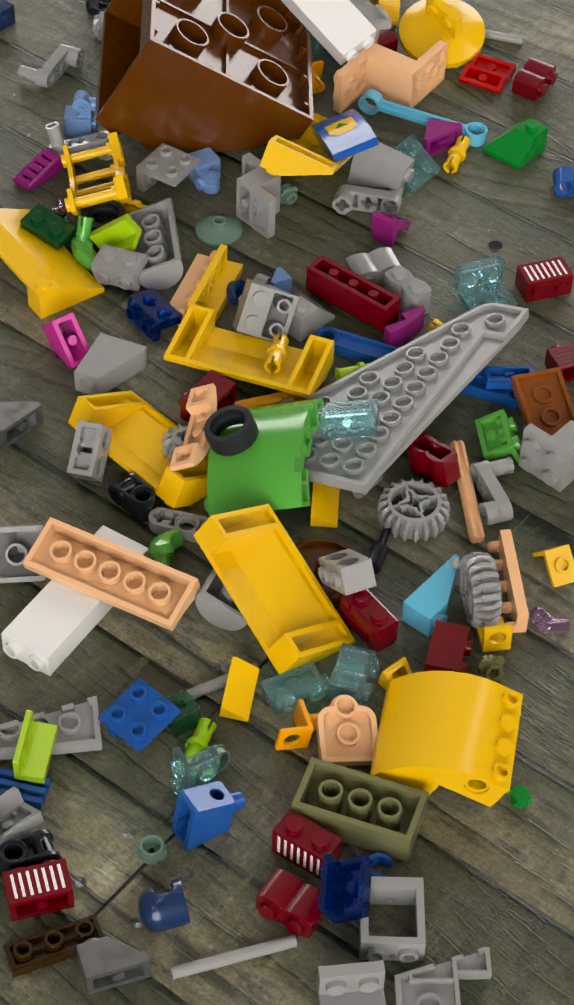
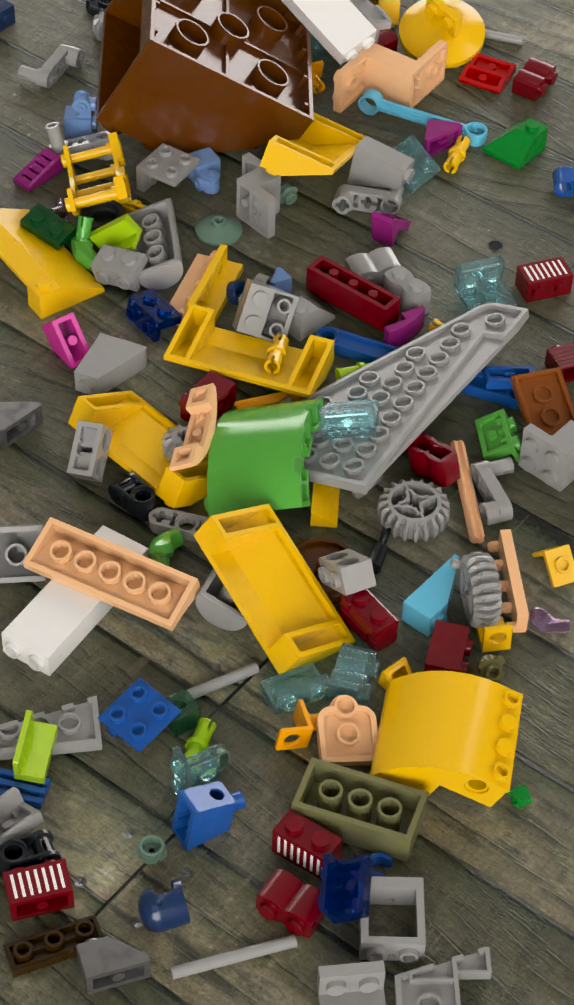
black tyre [203,405,259,456] -> none
yellow slope [219,656,259,722] -> none
slope [311,109,379,162] -> none

